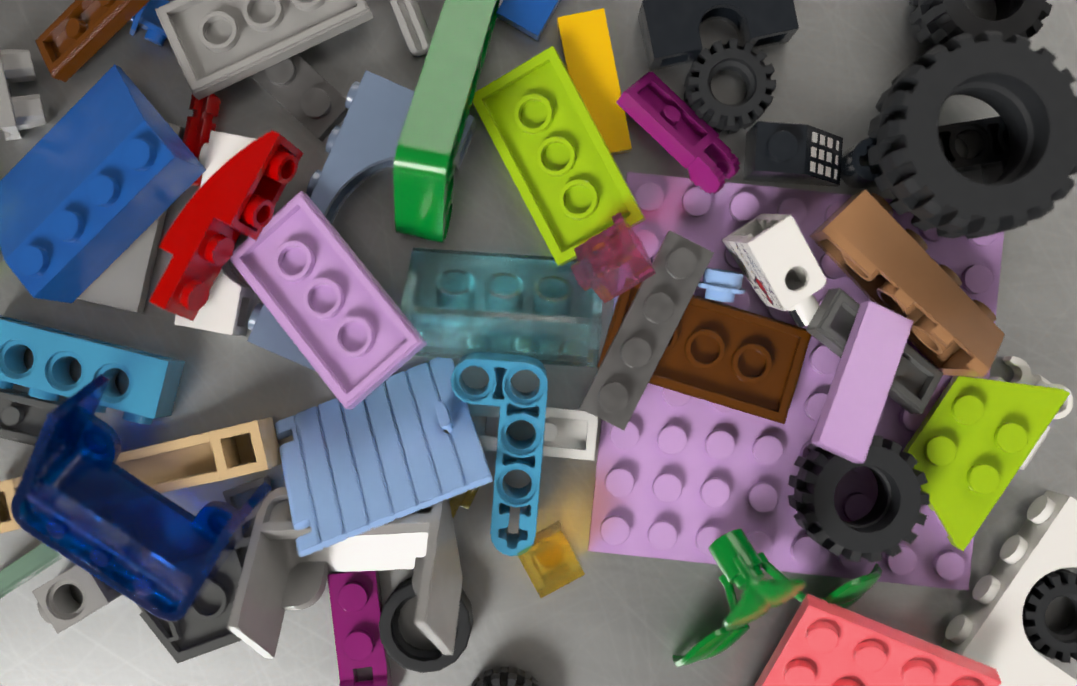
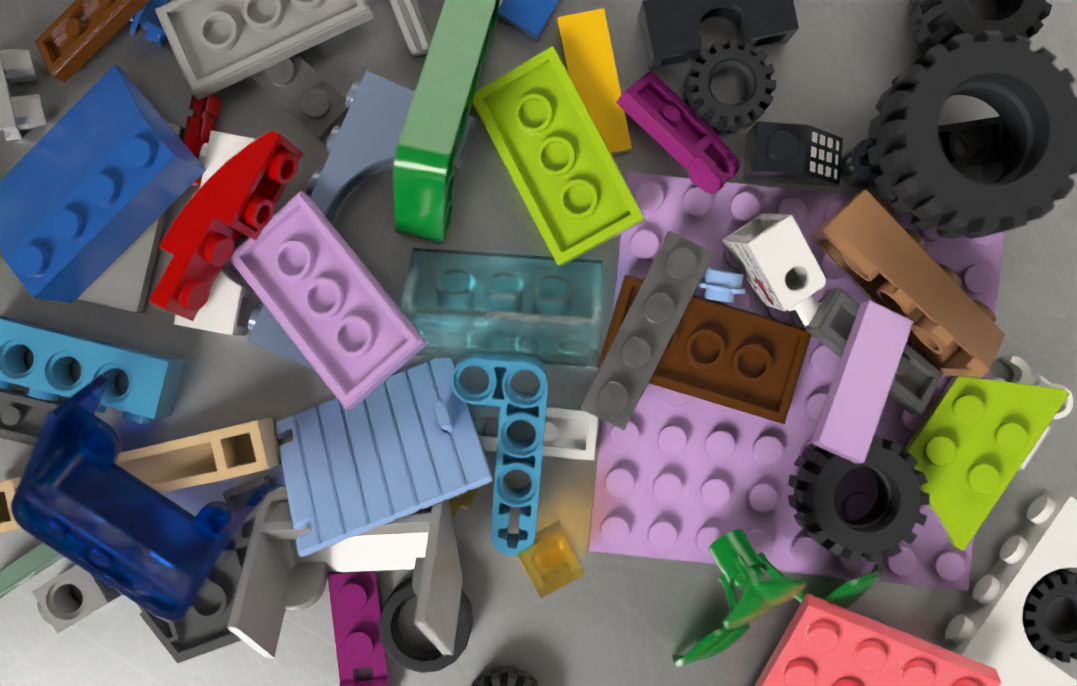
clear pink brick [571,212,656,303] -> none

